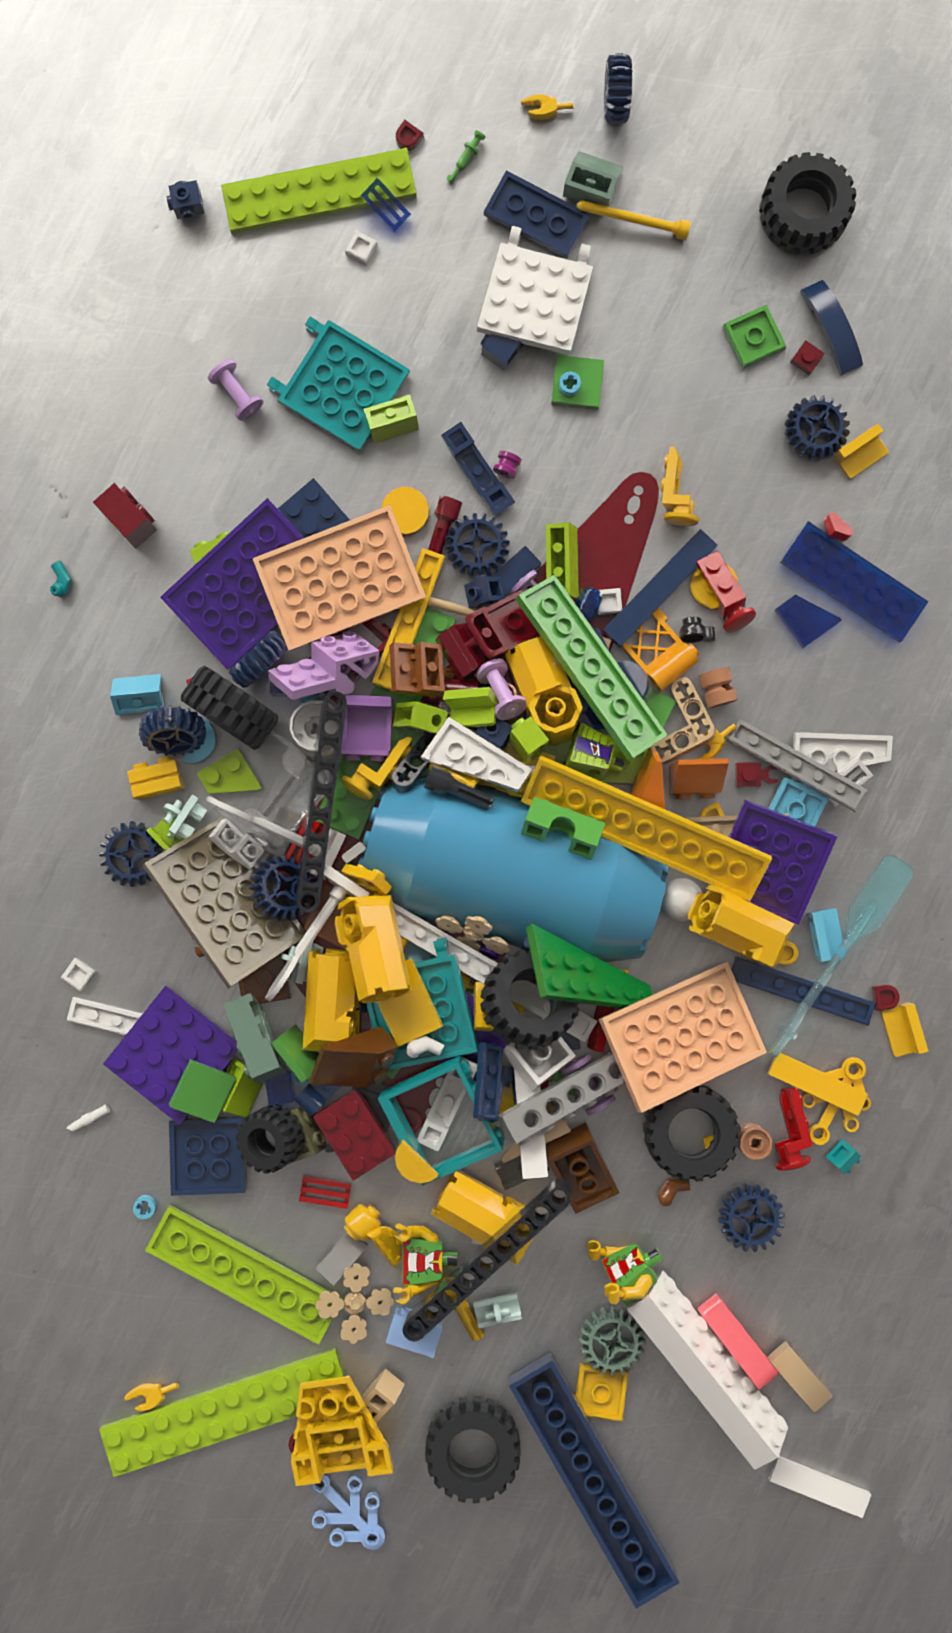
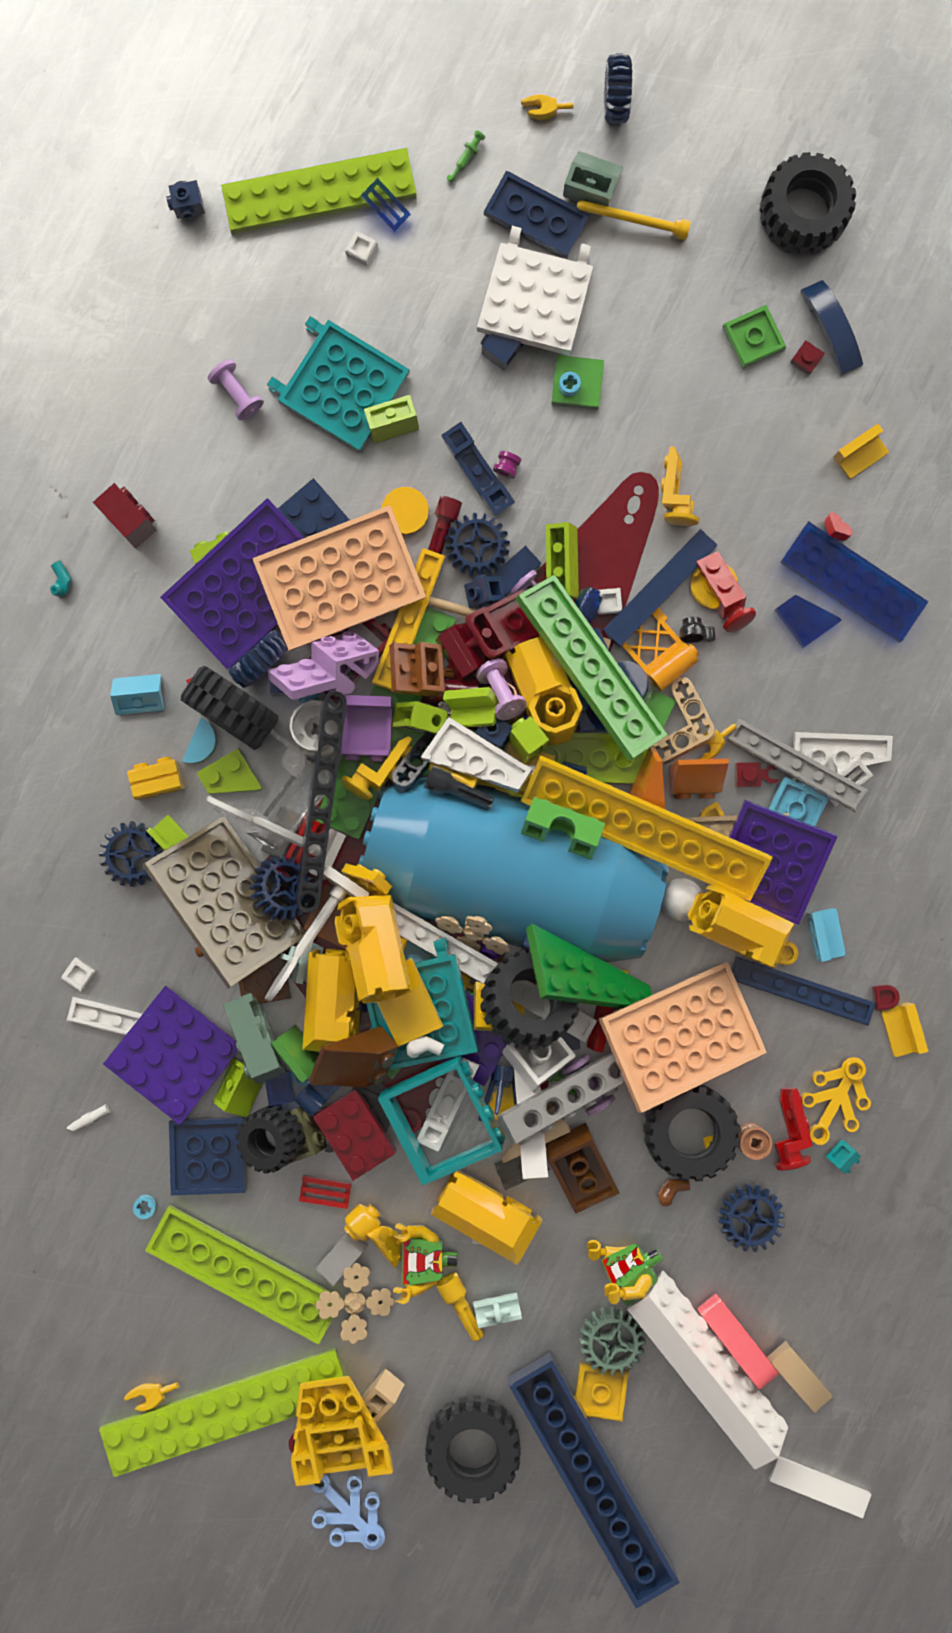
dark blue gear [139,705,206,756] -> none
light aqua hips [163,795,207,841] -> none
bright green tile [168,1059,236,1123] -> none
white slope [208,819,264,869] -> none
white tile [342,842,366,864] -> none
light blue brick [386,1307,443,1358] -> none
dark red tile [395,119,424,151] -> none
yellow tile [395,1139,438,1183] -> none
black beam [402,1178,572,1342] -> none
dark blue tile [473,1042,503,1122] -> none
lime torso [565,723,625,781] -> none
nougat wheel [699,667,738,709] -> none
yellow tile [767,1051,868,1116] -> none
clear light blue piece [769,855,913,1058] -> none
dark blue gear [784,395,850,461] -> none

